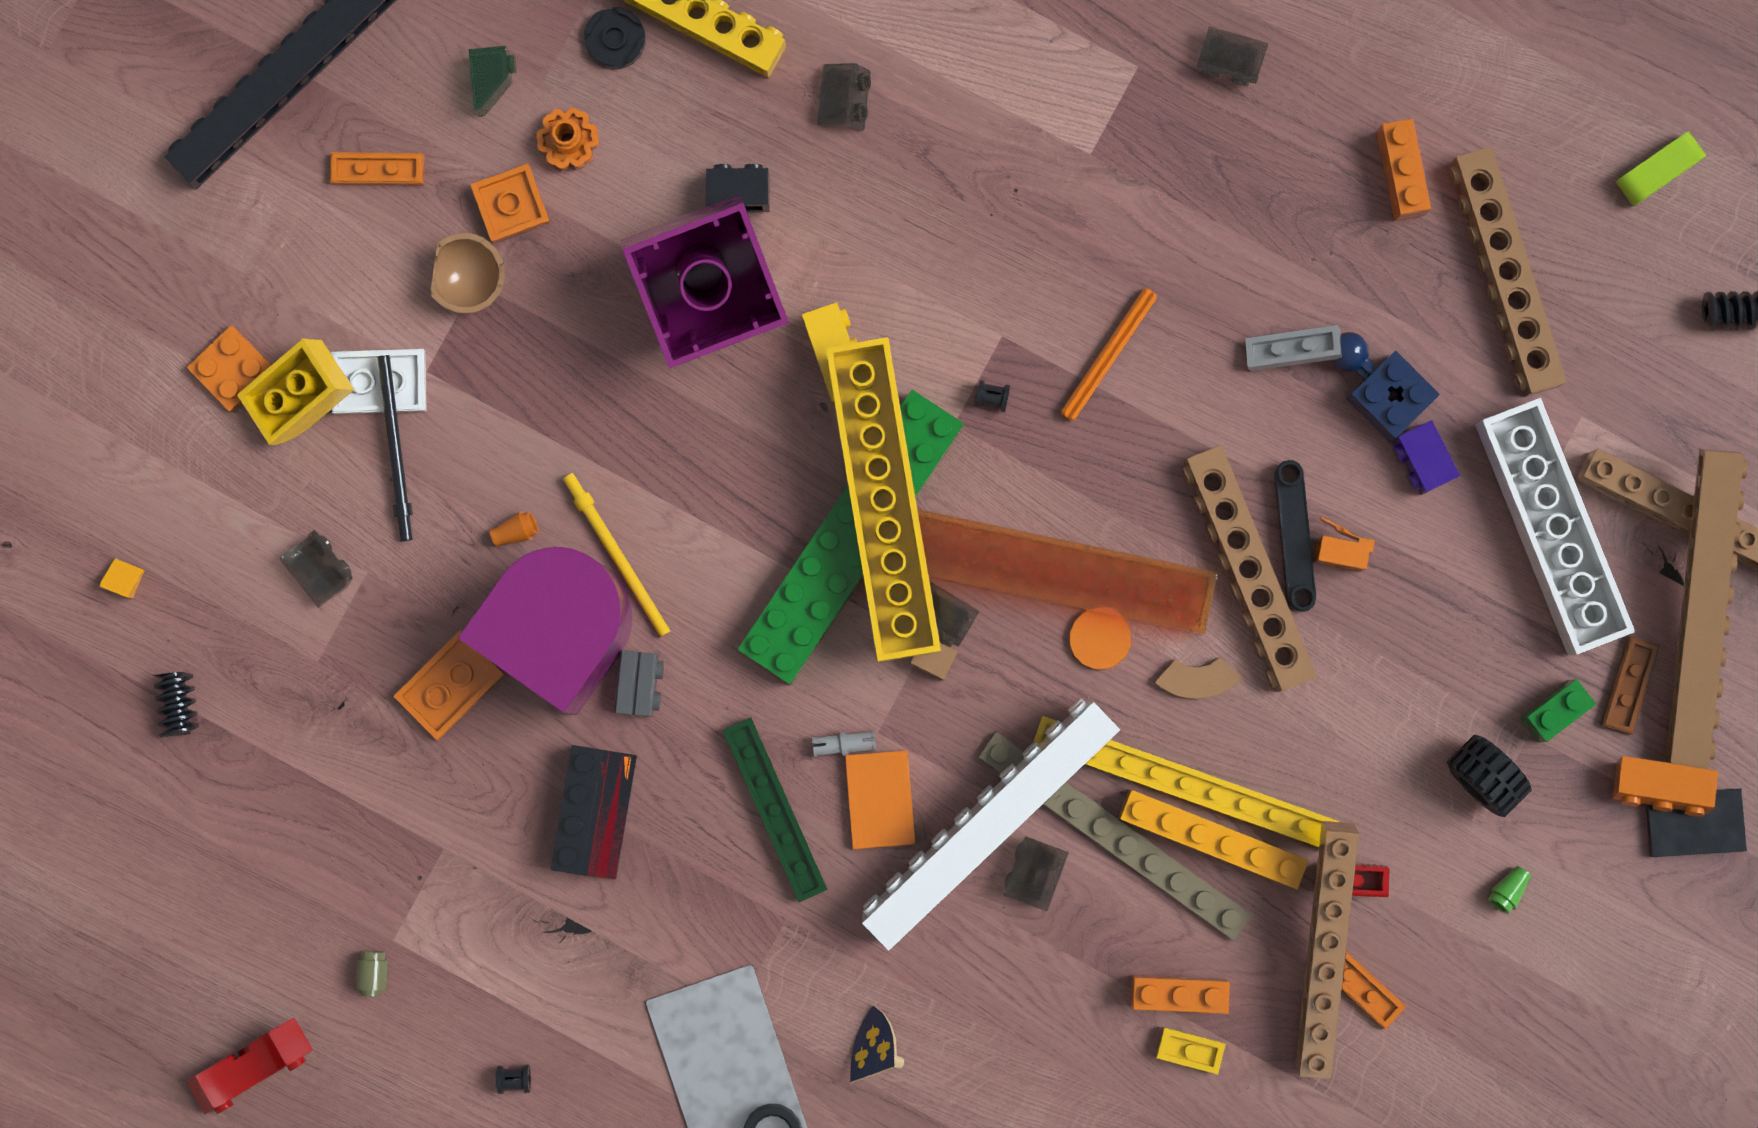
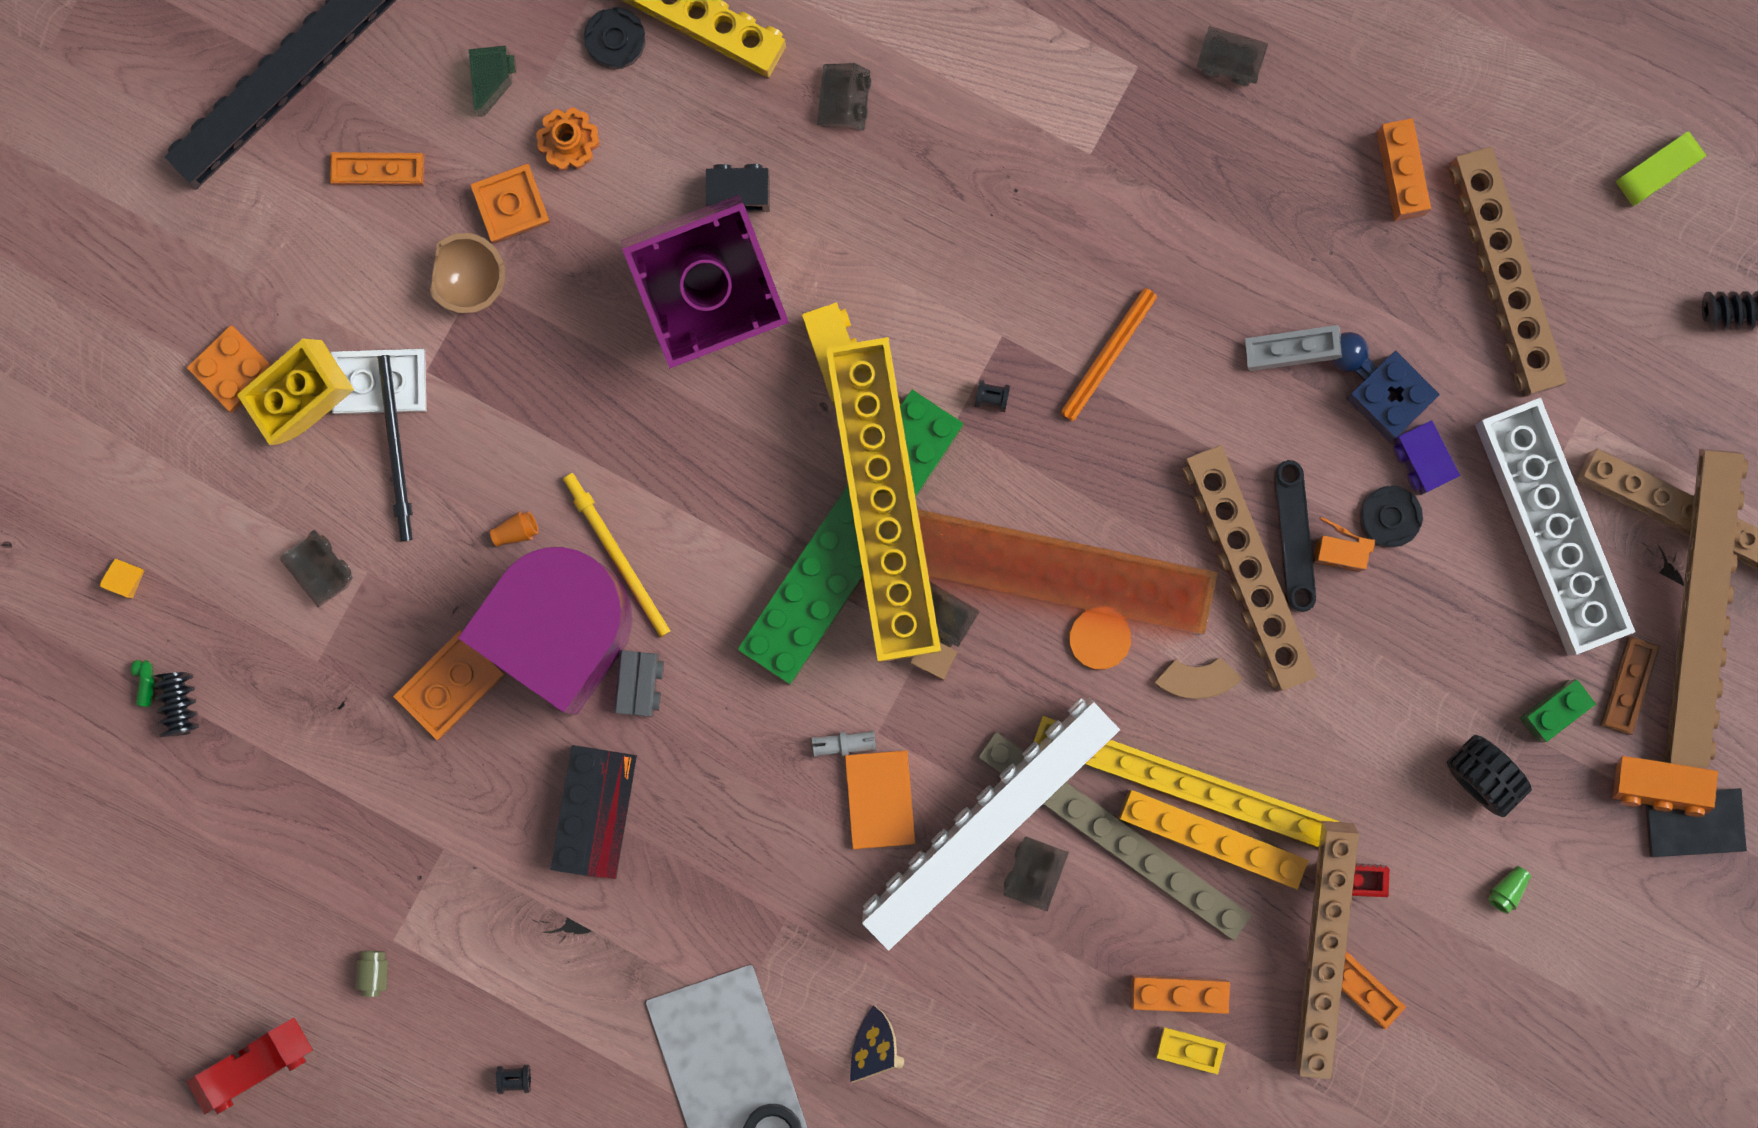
dark green plate [722,718,828,902] -> none
none -> green arm [131,660,154,707]
none -> black tile [1360,486,1423,548]

